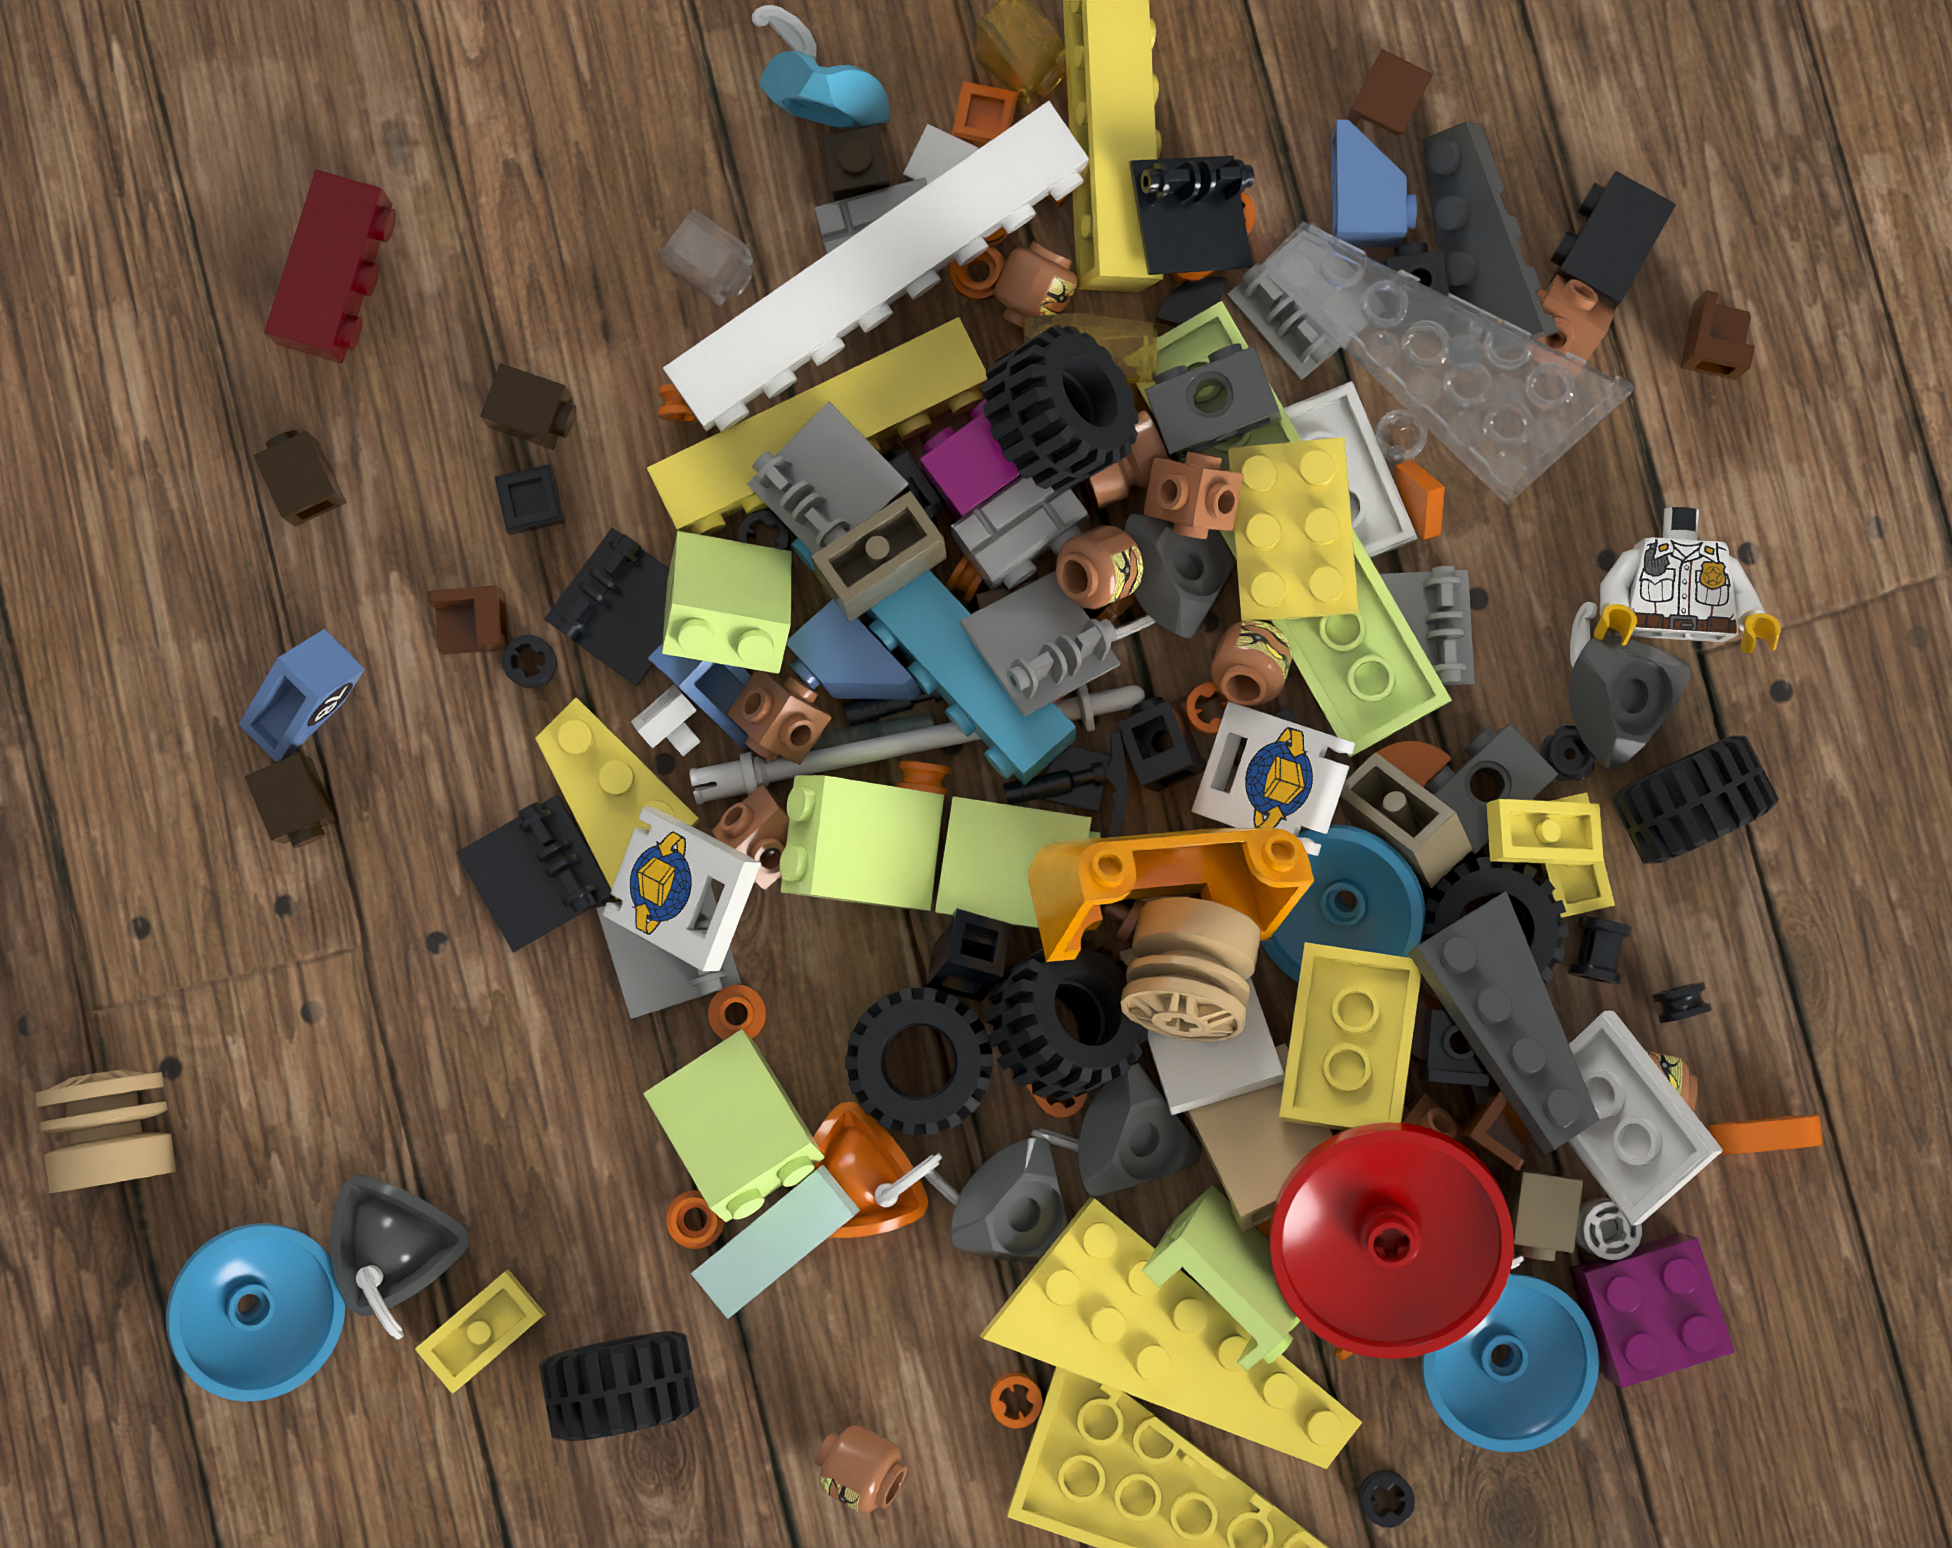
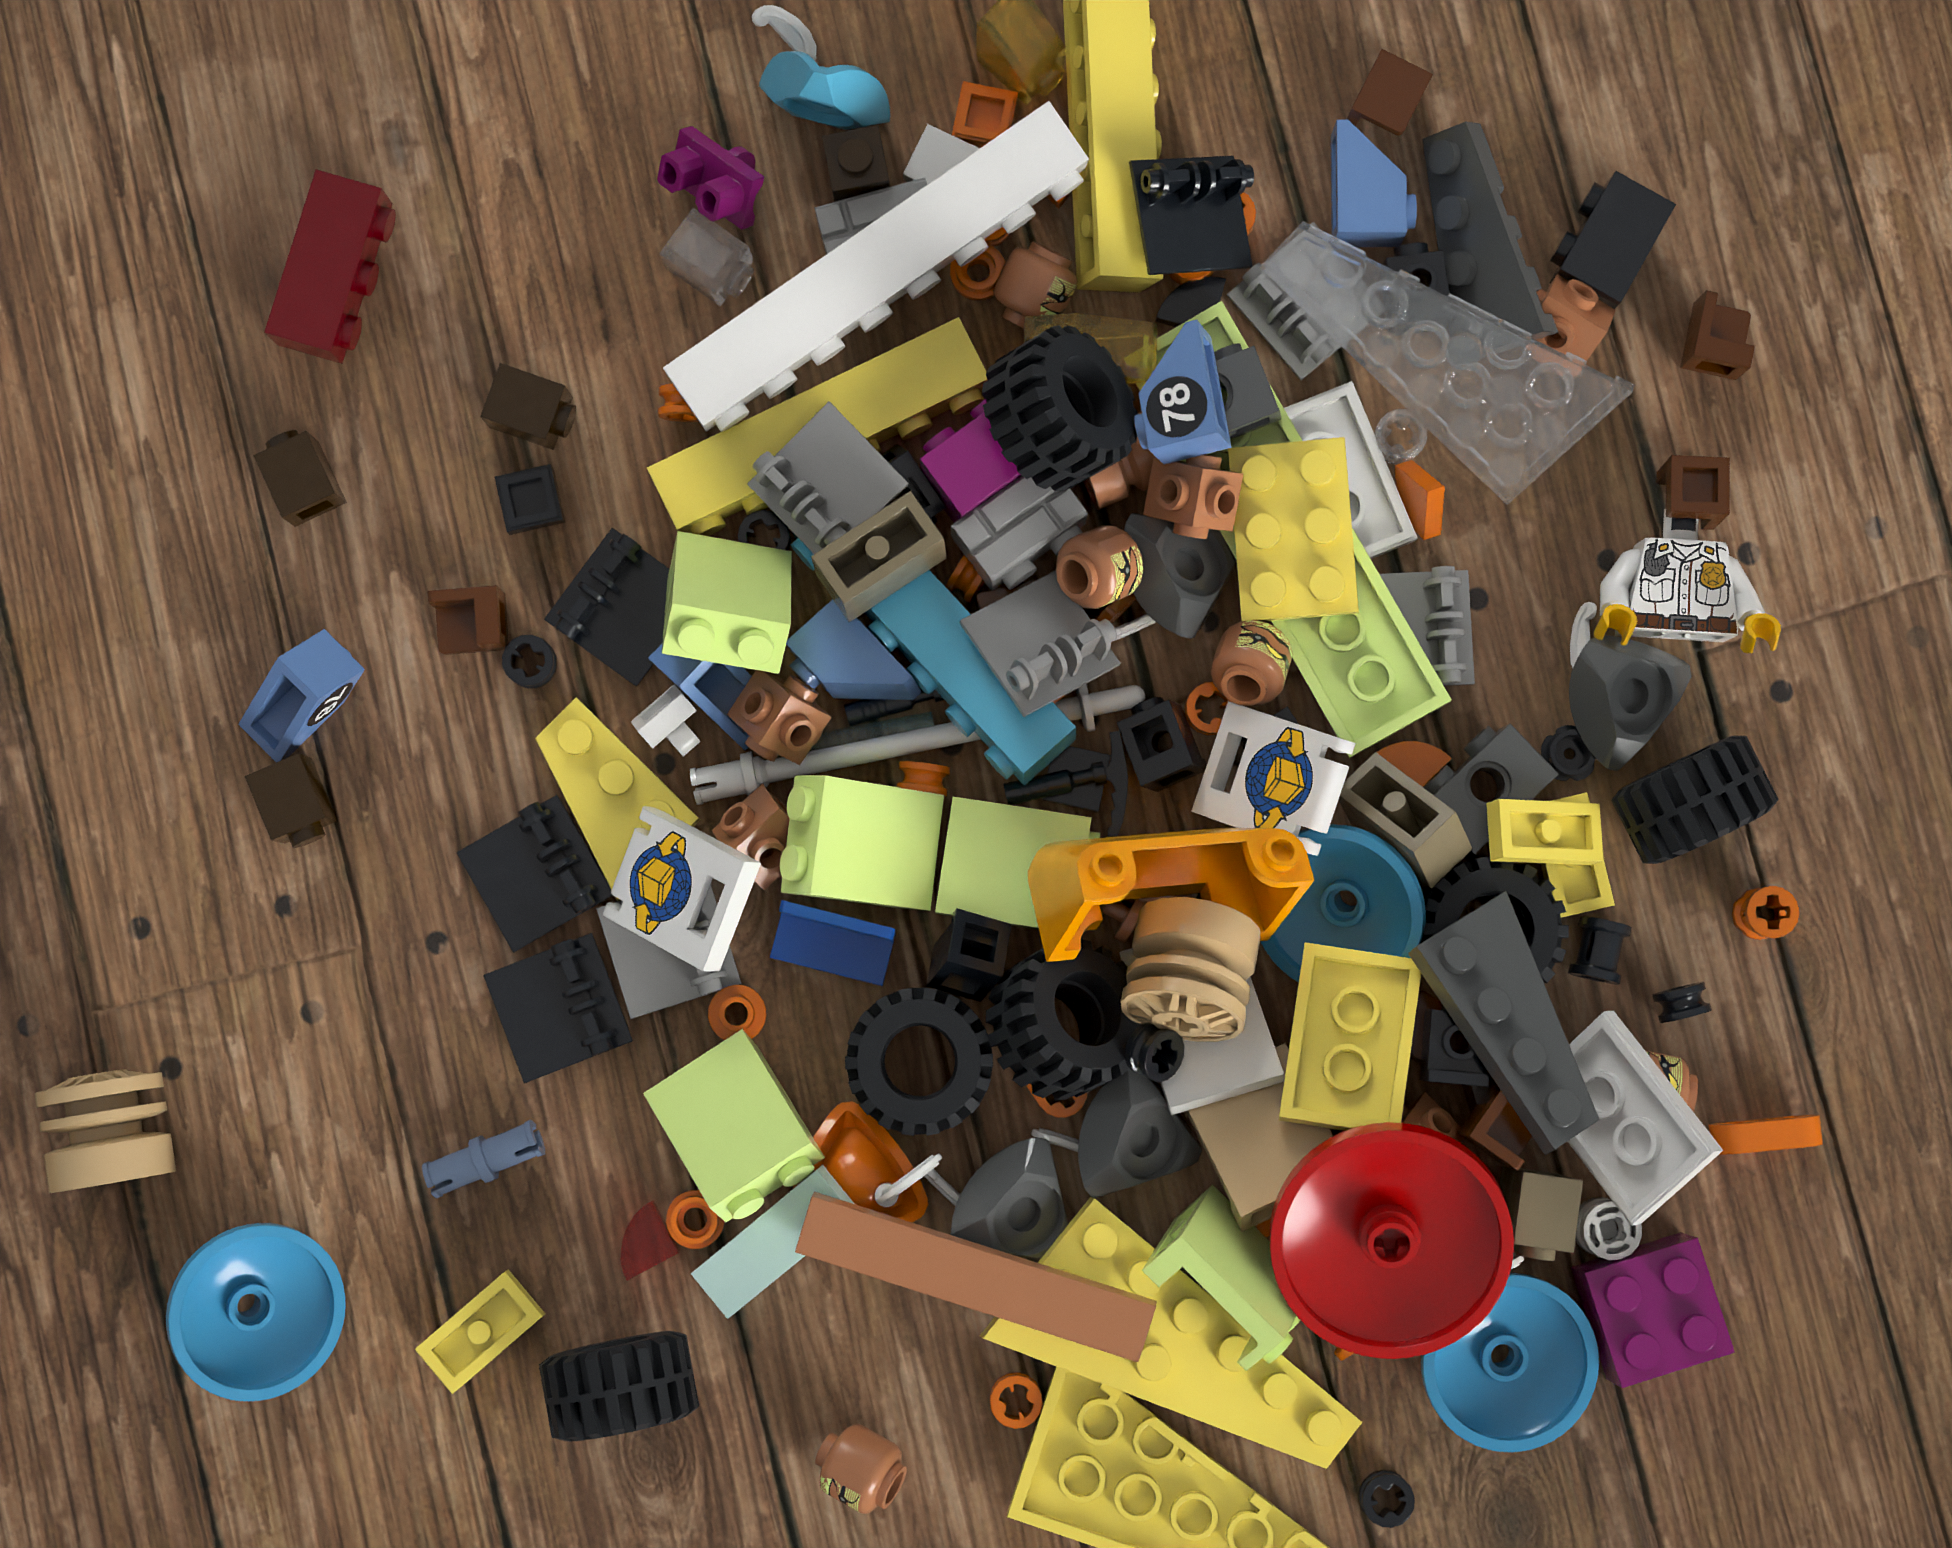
dark grey hat [331,1175,469,1340] -> none
none -> sand blue pin [422,1120,545,1198]
none -> black hinge [483,933,633,1084]
none -> clear red tile [620,1200,680,1281]
none -> magenta hips [657,126,765,230]
none -> blue panel [770,900,897,986]
none -> nougat tile [795,1192,1157,1362]
none -> black bush [1125,1023,1185,1082]
none -> medium blue slope [1134,320,1232,465]
none -> reddish brown panel [1656,455,1730,530]
none -> orange bush [1732,886,1799,940]

